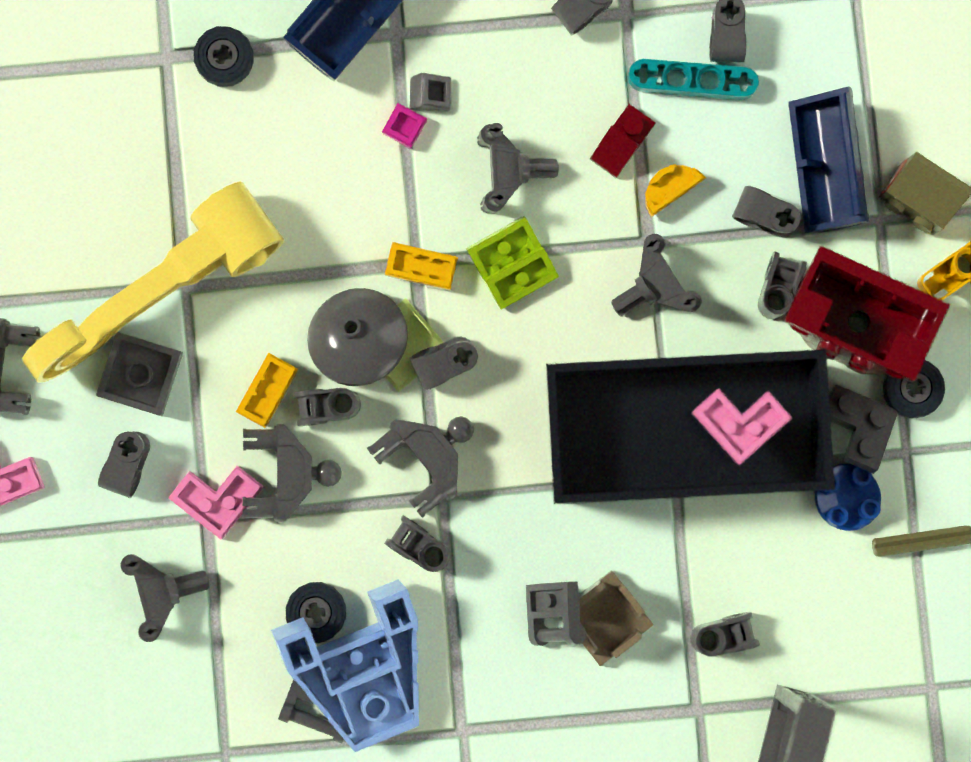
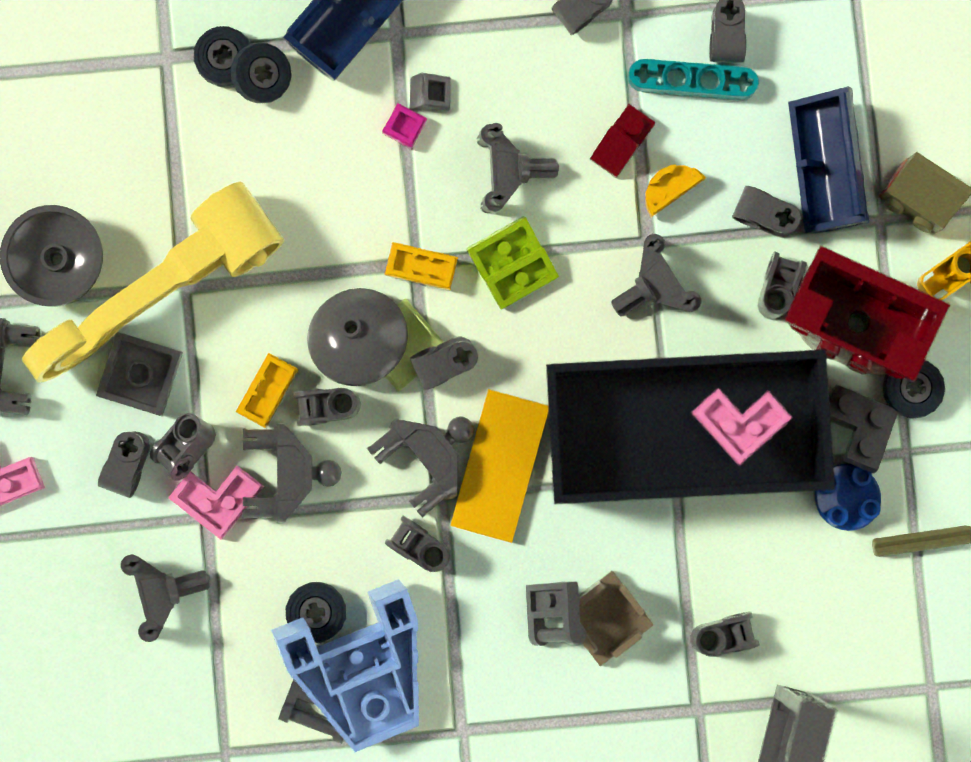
none -> dark grey dish [0,205,103,307]
none -> dark grey piece [150,413,216,481]
none -> black bush [231,43,292,104]
none -> yellow piece [450,389,549,543]

